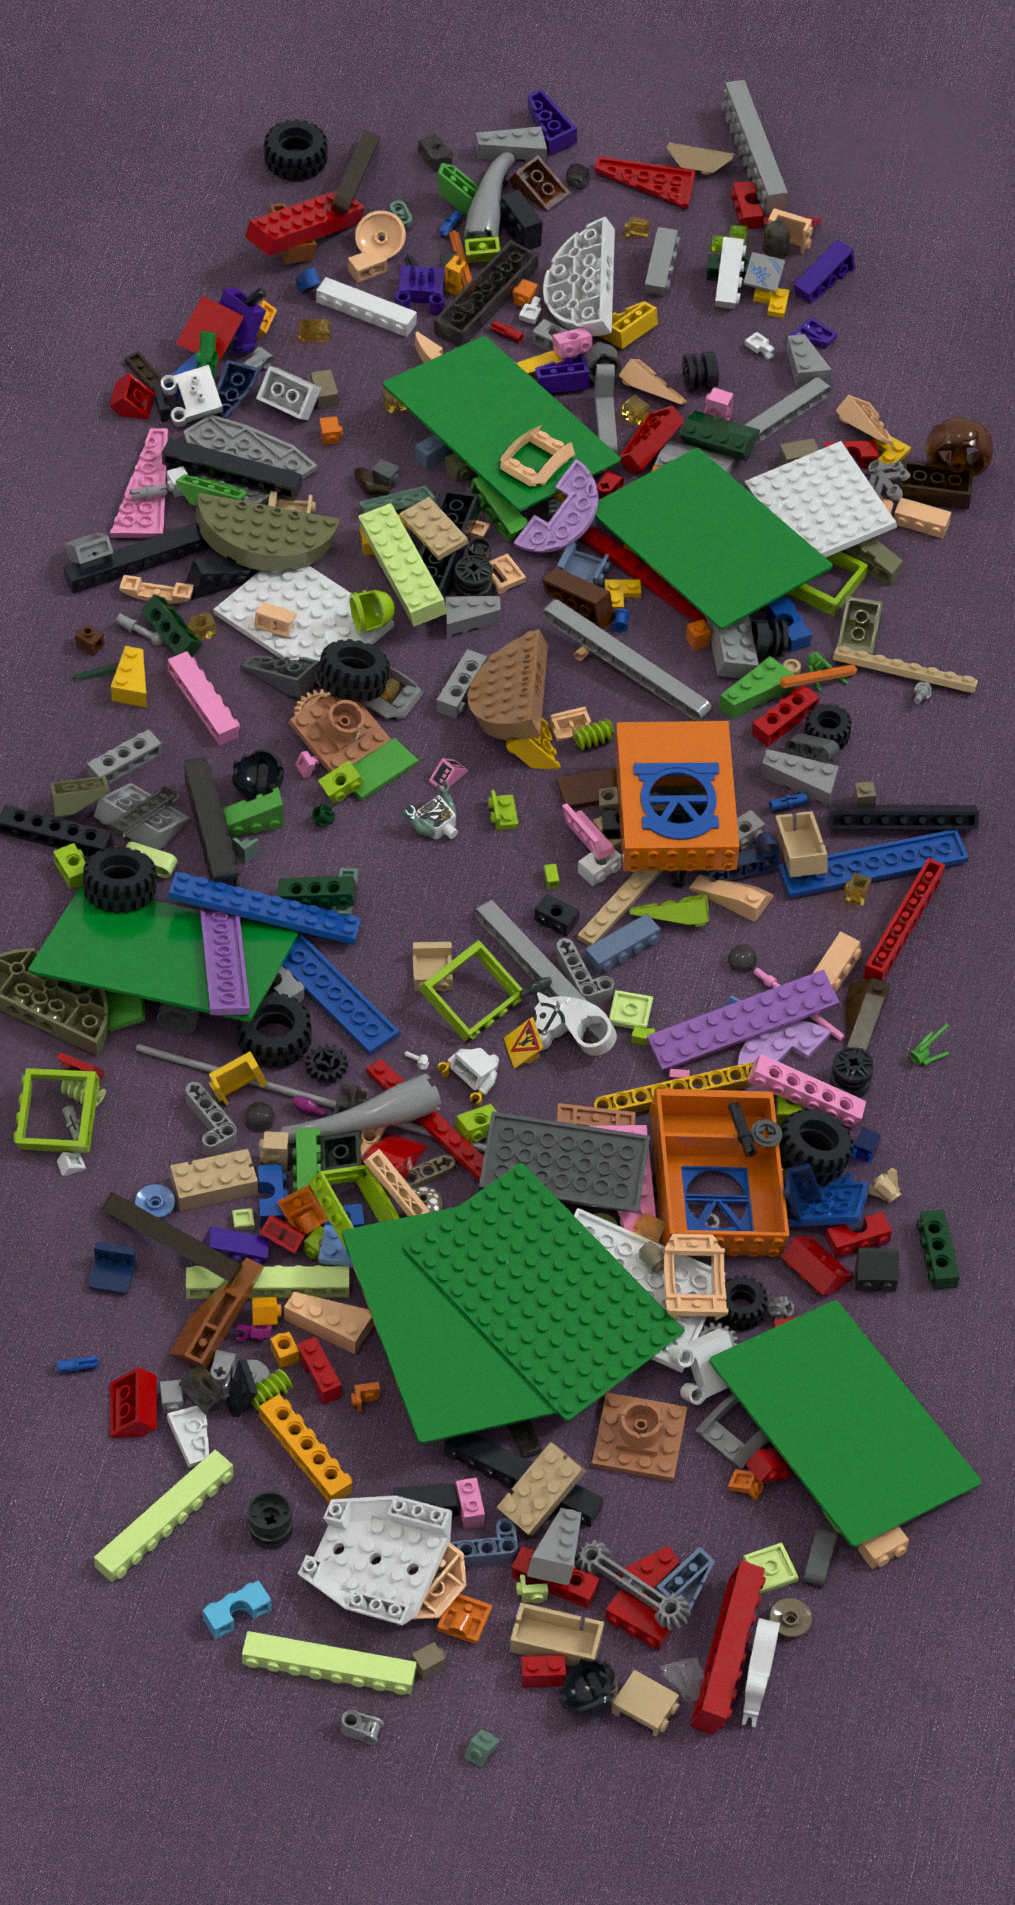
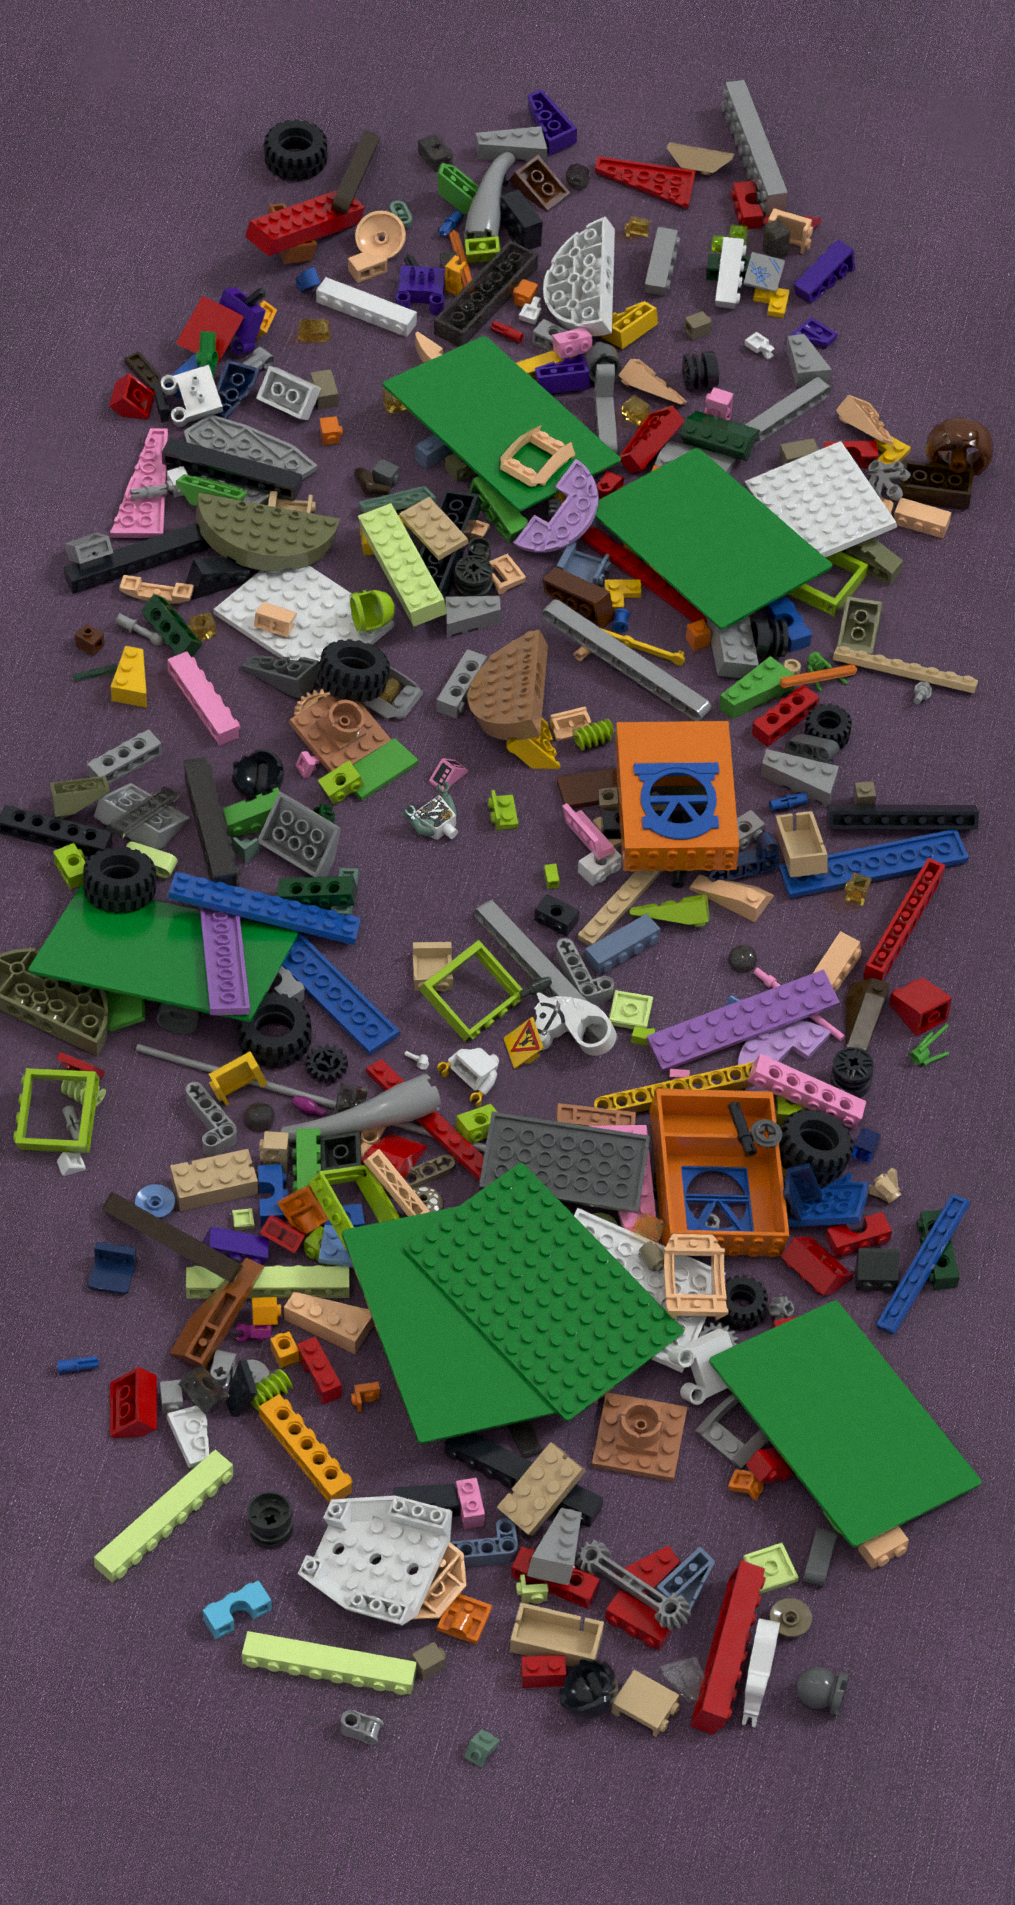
none -> light grey slope [258,792,341,877]
none -> yellow piece [602,629,685,666]
none -> dark tan brick [684,311,712,341]
none -> dark grey tile [796,1667,849,1716]
none -> blue tile [876,1194,970,1335]
none -> red slope [889,977,952,1037]

